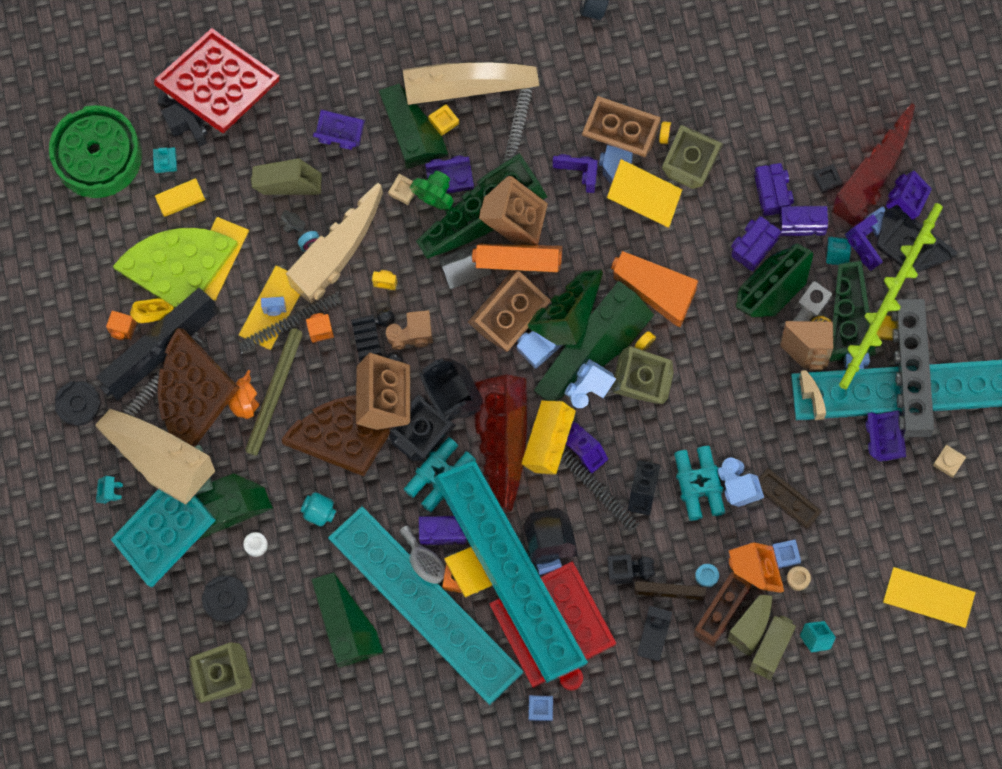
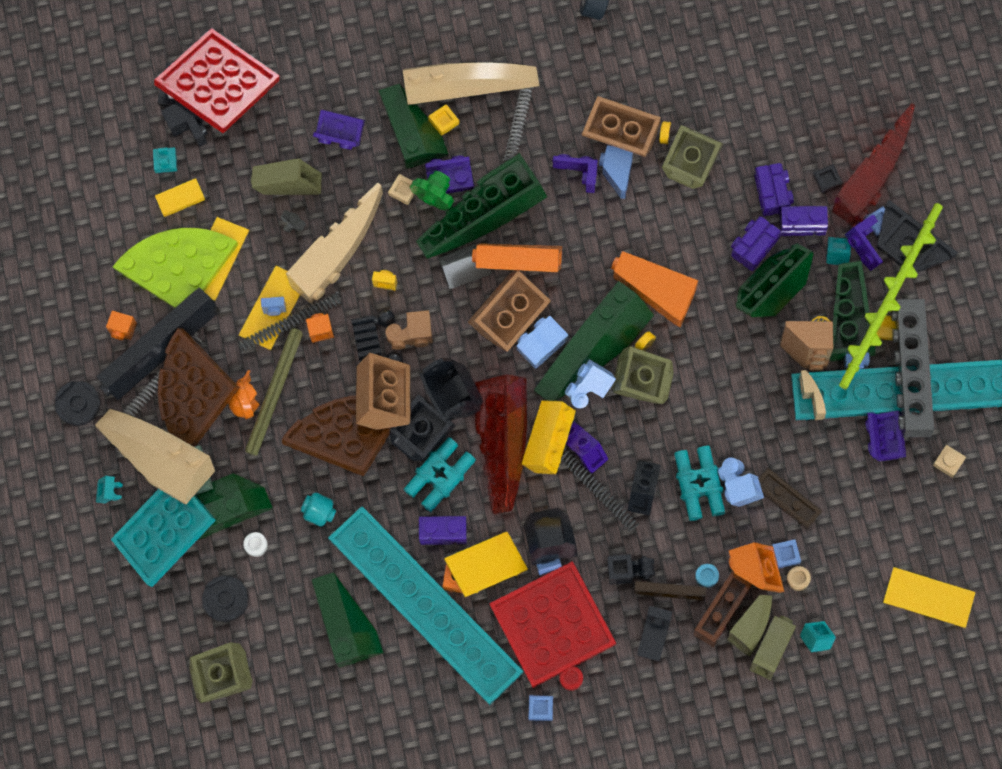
green brick [49,105,142,198] -> none
yellow plate [130,298,174,323] -> none
medium azure tile [298,231,320,251] -> none
light grey piece [399,526,445,584] -> none
teal plate [434,460,588,683] -> none
medium nougat slope [479,176,548,245] -> none
dark green wedge [528,269,603,346] -> none
yellow window [606,159,682,228] -> none
light grey bracket [793,281,832,321] -> none
dark purple bracket [885,171,932,220] -> none

